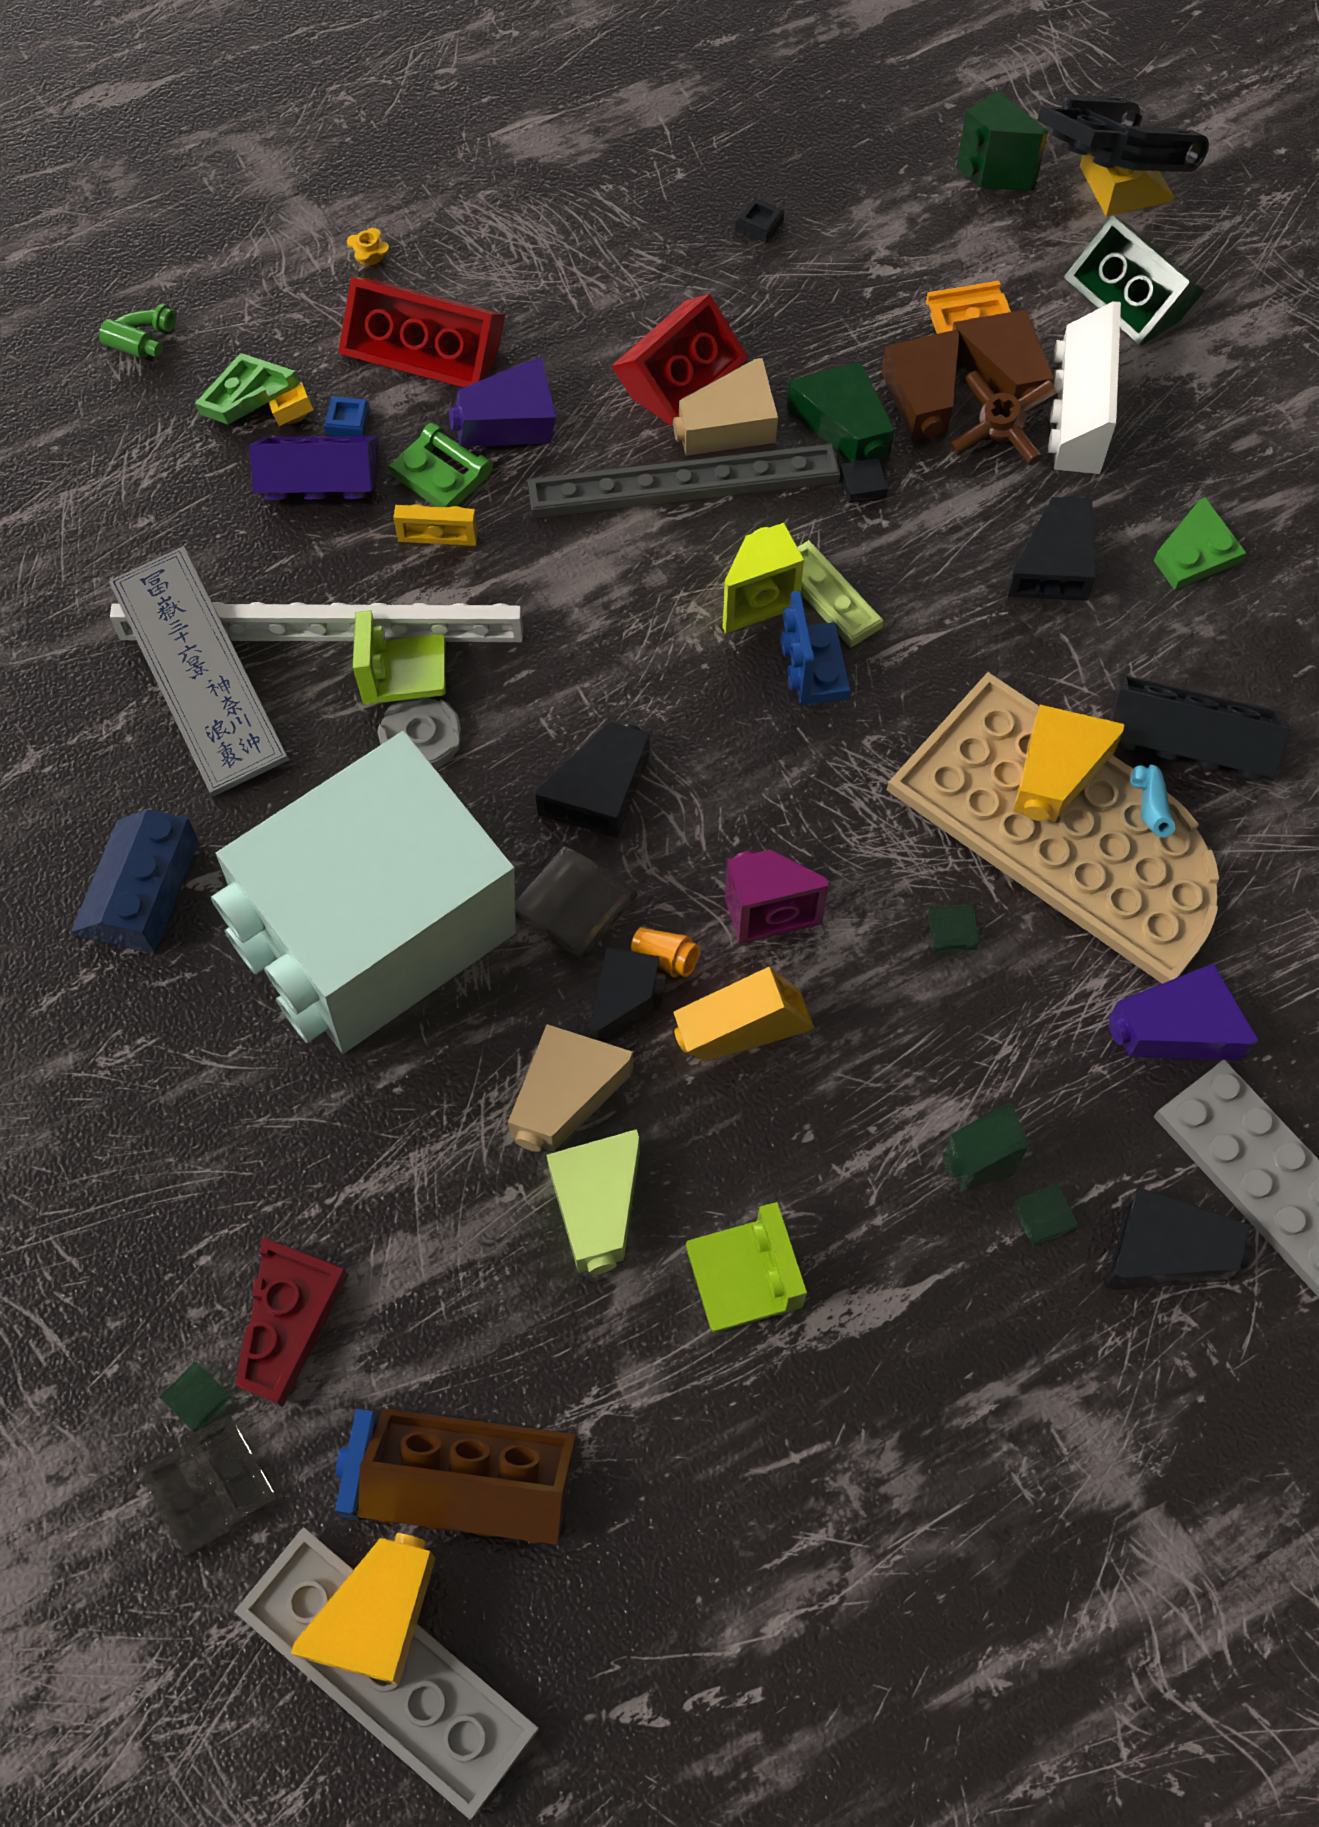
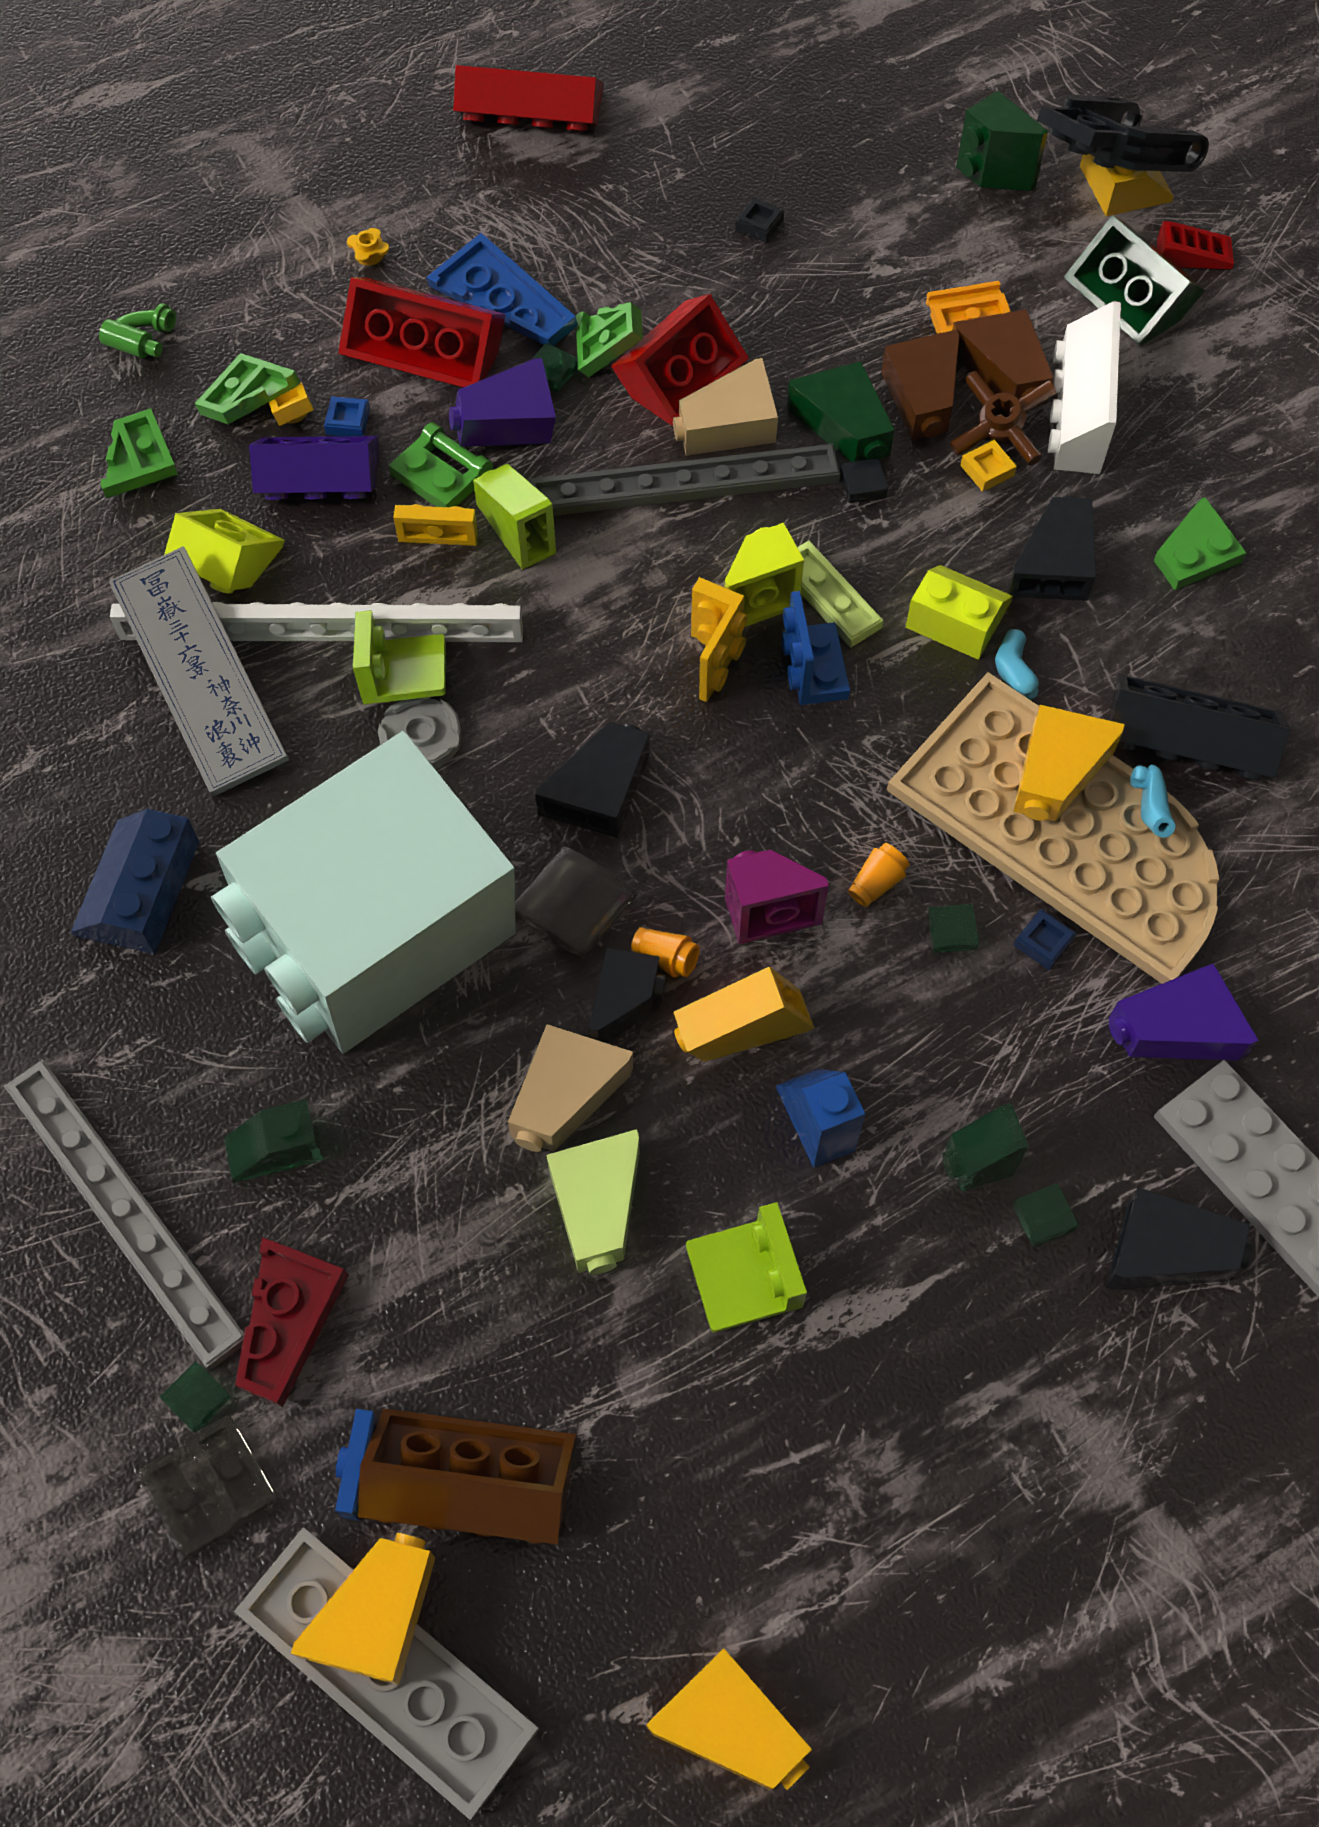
none -> light grey tile [4,1059,244,1371]
none -> bright green wing [100,408,178,499]
none -> neon yellow slope [164,509,285,593]
none -> clear green slope [224,1099,324,1183]
none -> blue wing [426,233,578,348]
none -> red slope [453,65,604,131]
none -> lime slope [473,463,556,570]
none -> clear green plate [532,343,578,393]
none -> bright green wing [575,302,643,377]
none -> yellow slope [646,1648,812,1790]
none -> yellow bracket [691,577,748,702]
none -> blue slope [776,1069,865,1168]
none -> light orange cone [847,843,910,908]
none -> neon yellow slope [905,565,1013,660]
none -> yellow plate [960,440,1017,492]
none -> medium azure arm [995,629,1039,700]
none -> dark blue tile [1013,909,1077,970]
none -> red slope [1157,221,1234,269]

